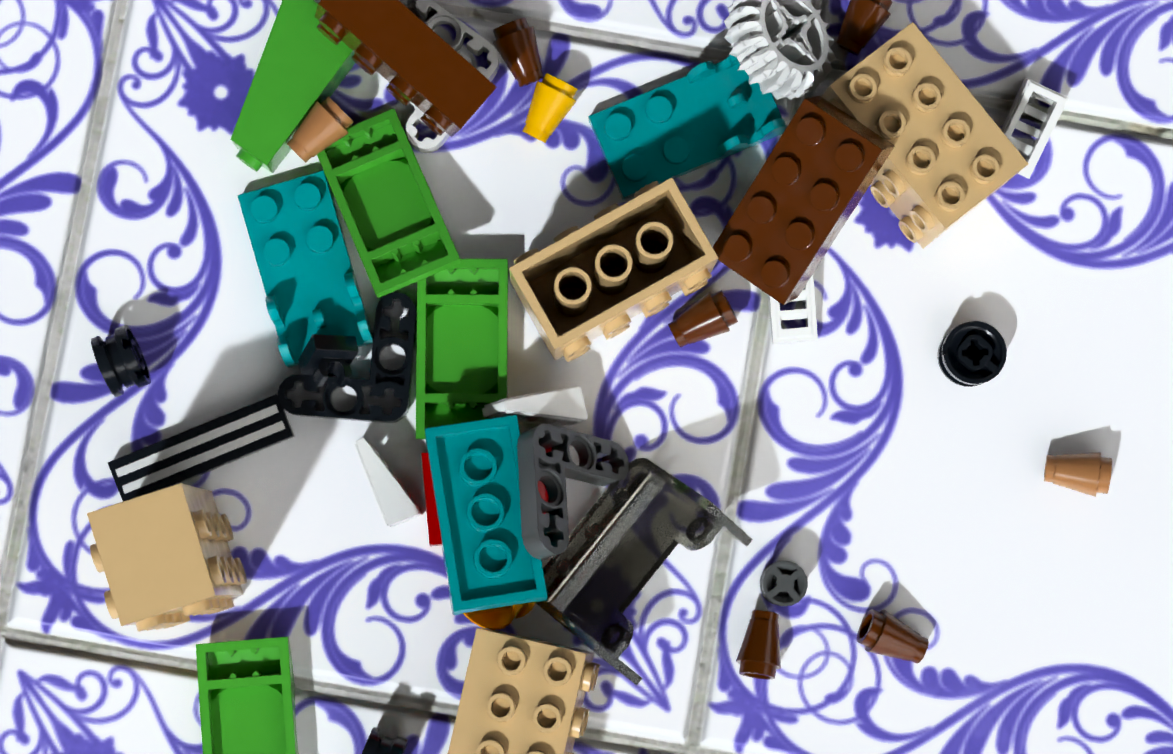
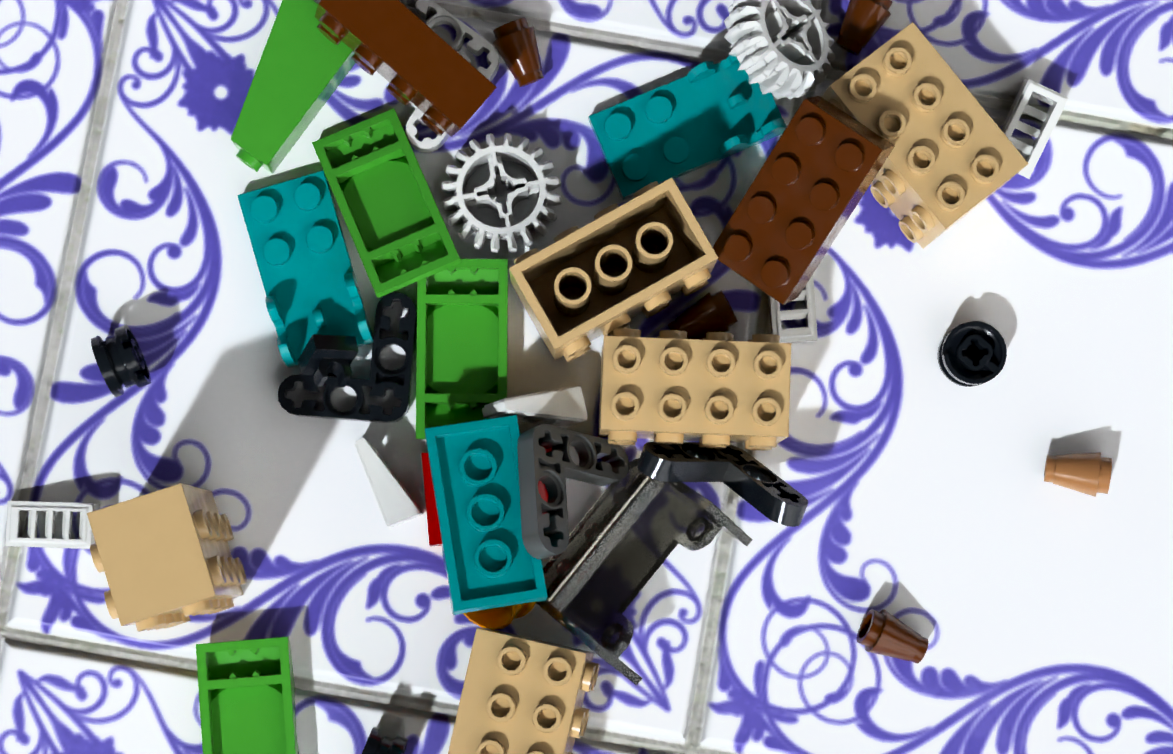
black tile [107,394,295,501] -> none
medium nougat cone [287,96,354,163] -> none
yellow cone [522,73,578,143] -> none
reddish brown cone [736,610,781,680] -> none
dark grey wheel [759,561,808,606] -> none
none -> white slope [5,501,100,549]
none -> white gear [441,133,562,254]
none -> tan brick [598,328,791,451]
none -> black beam [637,442,808,527]

